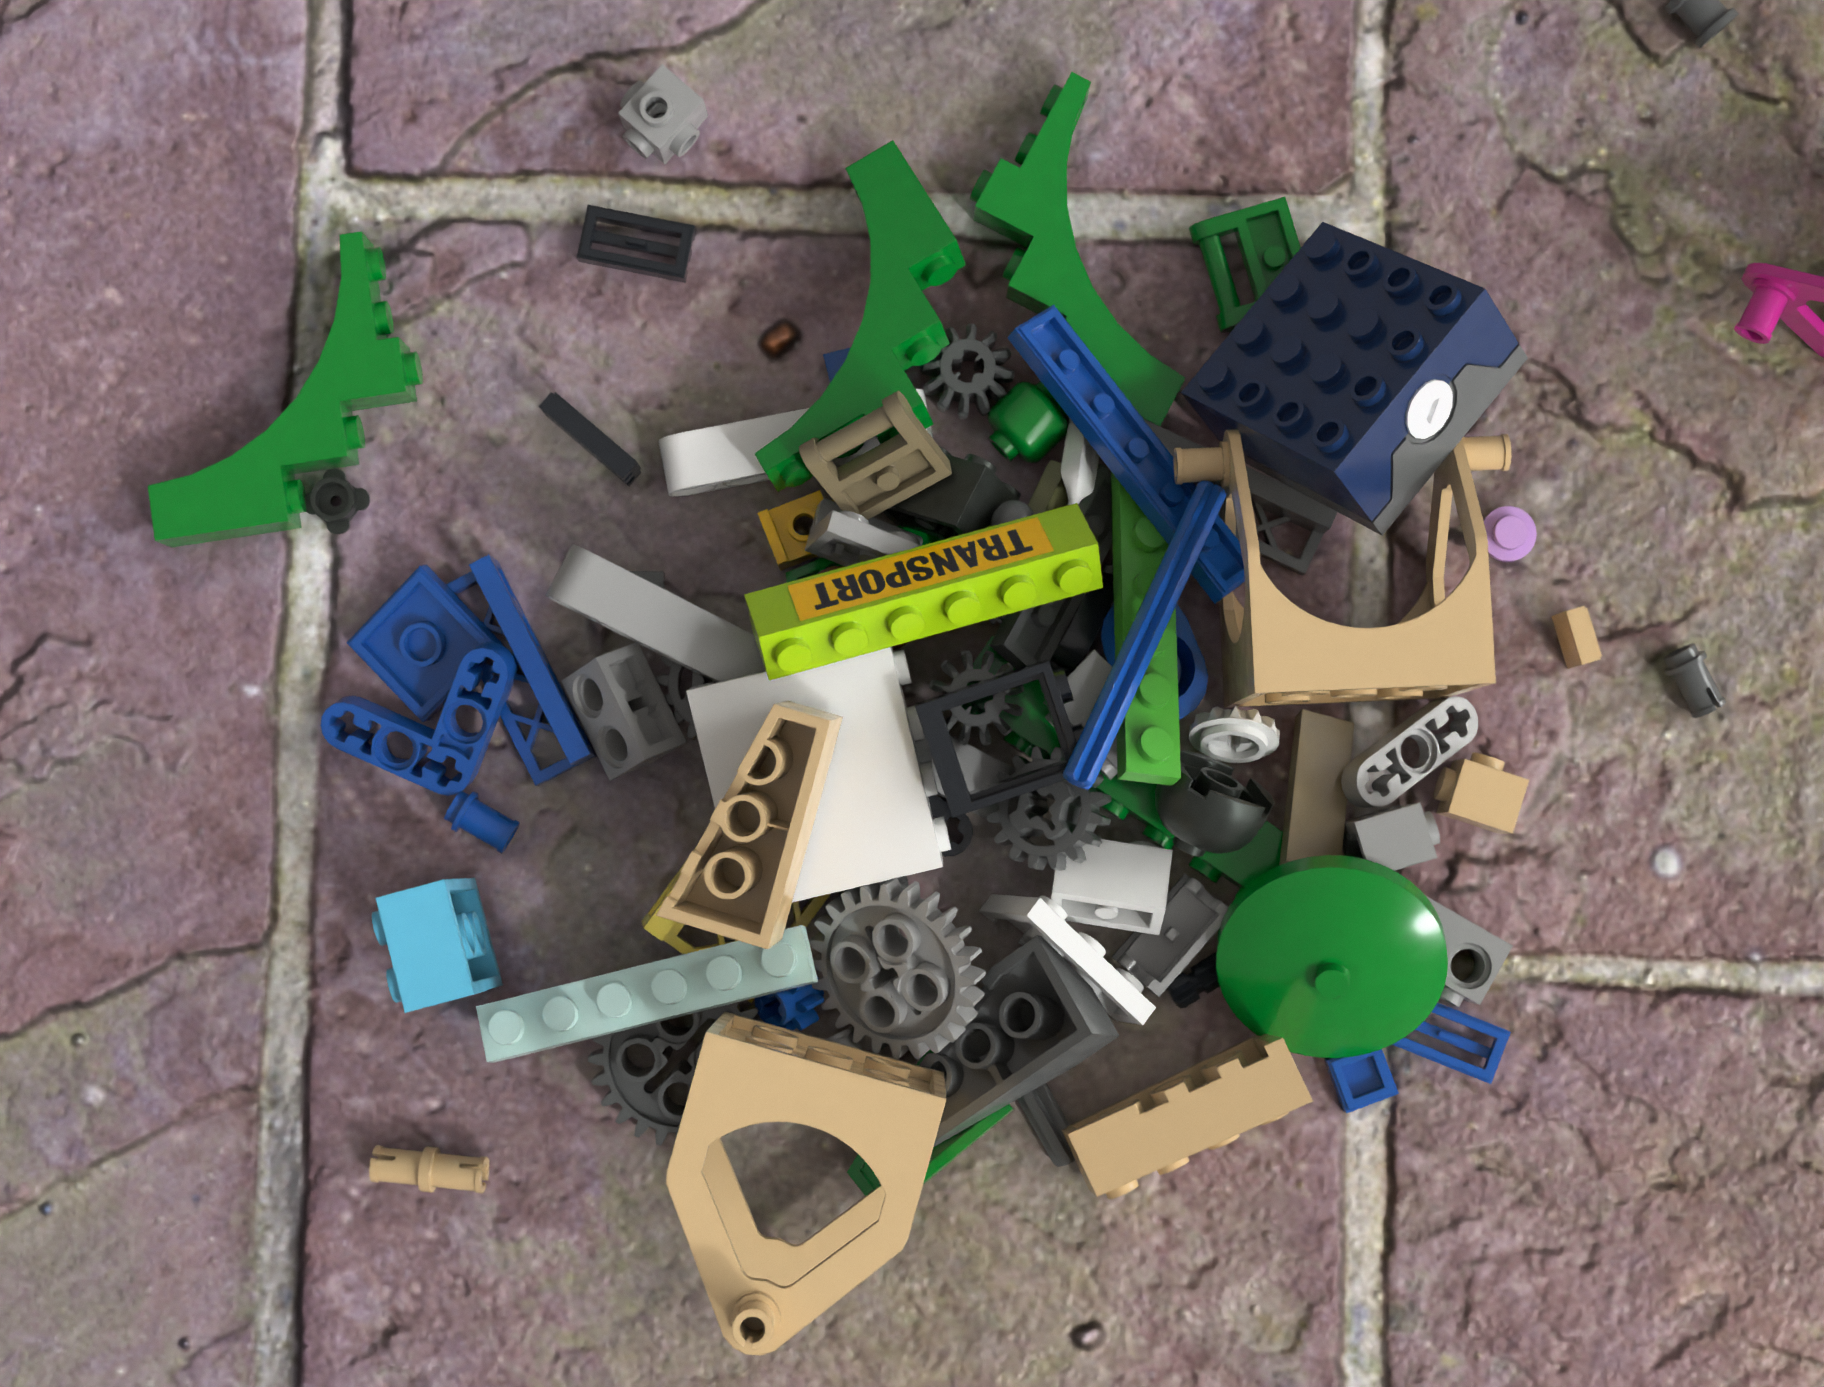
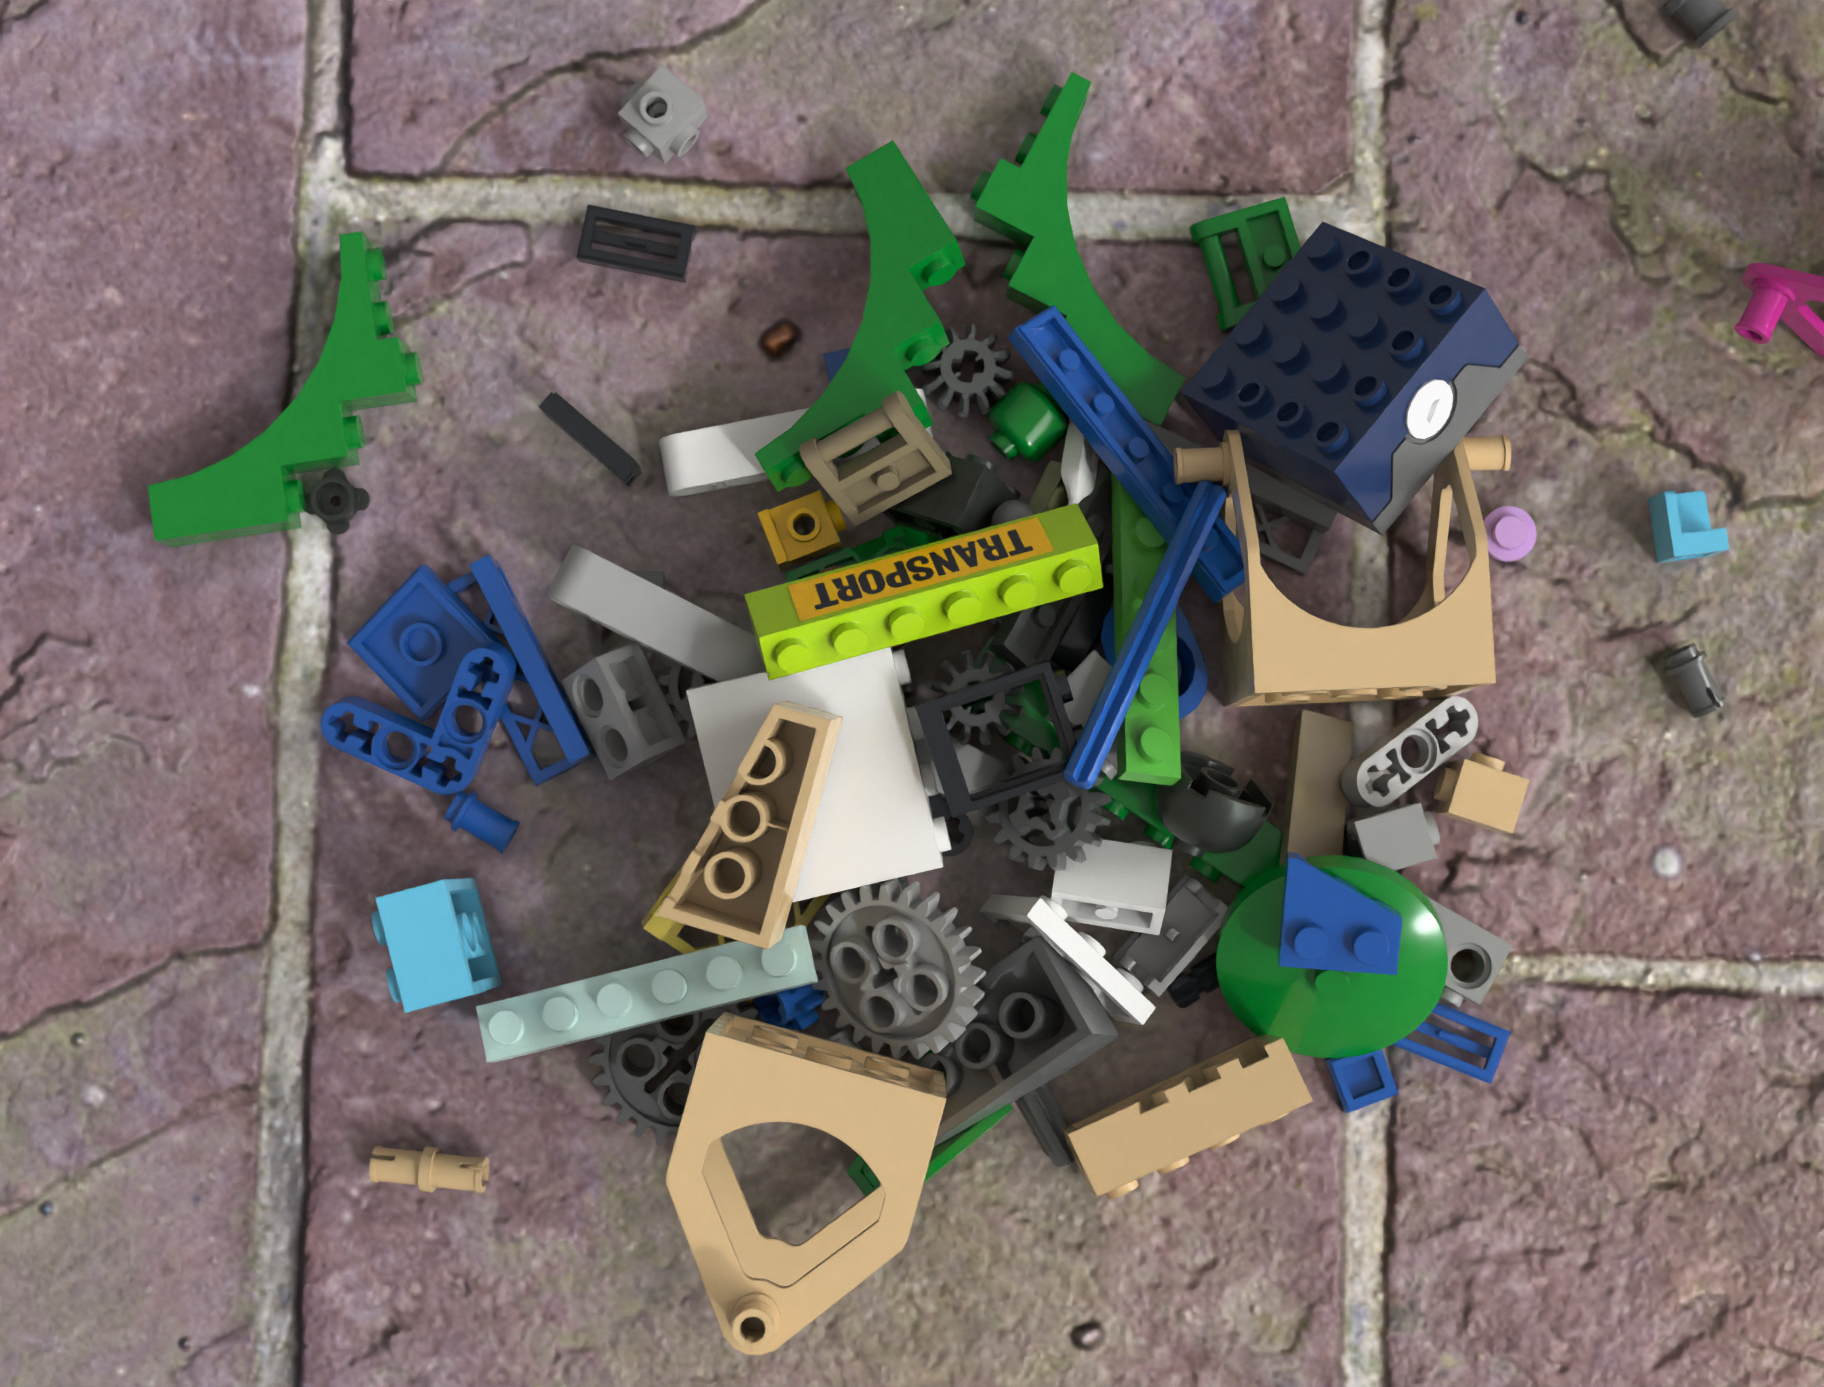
light grey bracket [805,499,923,567] -> none
white gear [1189,706,1280,763] -> none
tan tile [1551,606,1602,669] -> none
none -> blue wing [1278,852,1402,975]
none -> medium azure panel [1648,490,1730,563]

